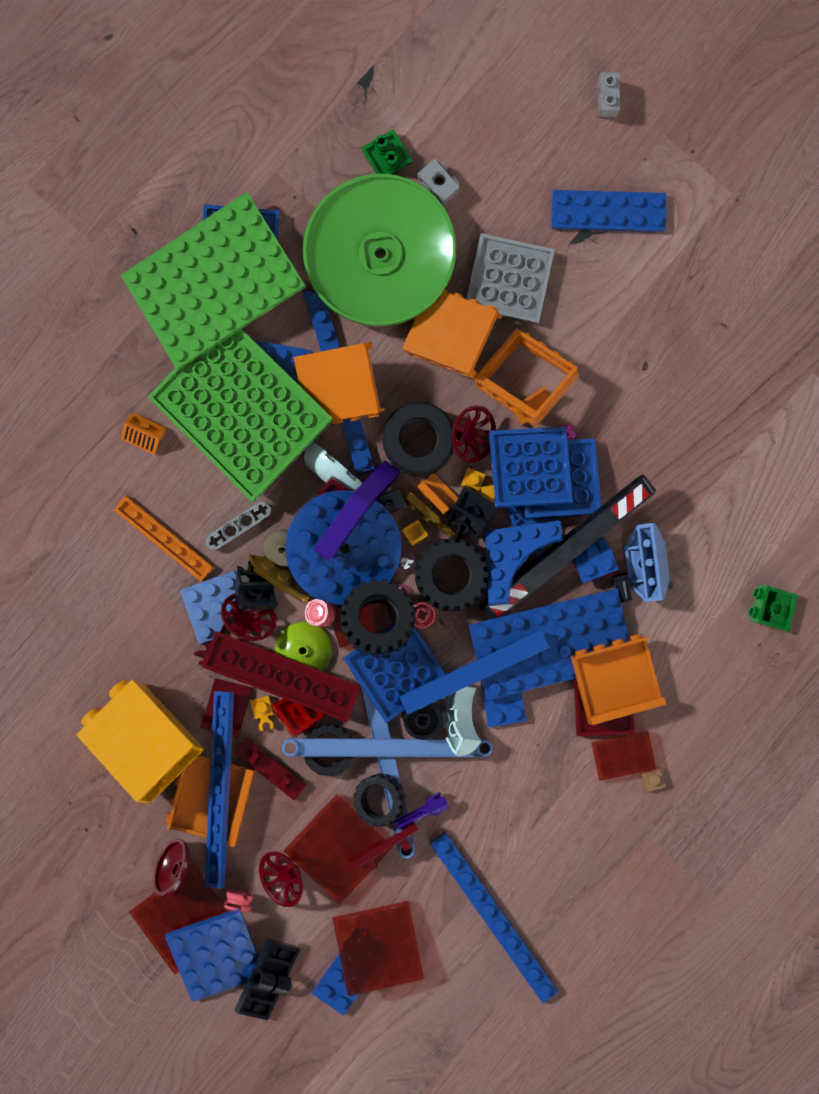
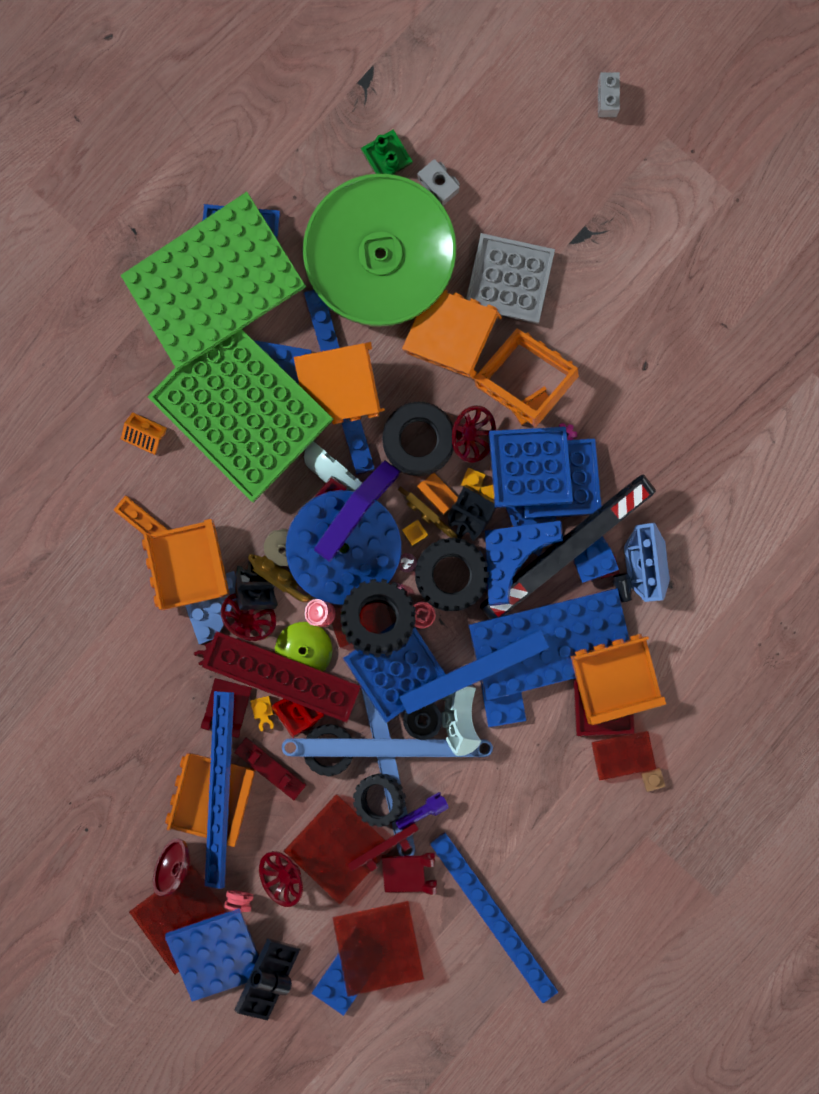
light orange brick [76,679,204,805] -> none
light grey beam [206,501,272,550] -> none
black hinge [379,489,406,514] -> none
blue plate [551,190,666,232] -> none
green plate [748,584,798,632] -> none
none -> orange panel [142,519,230,611]
none -> dark red flag [382,852,437,895]

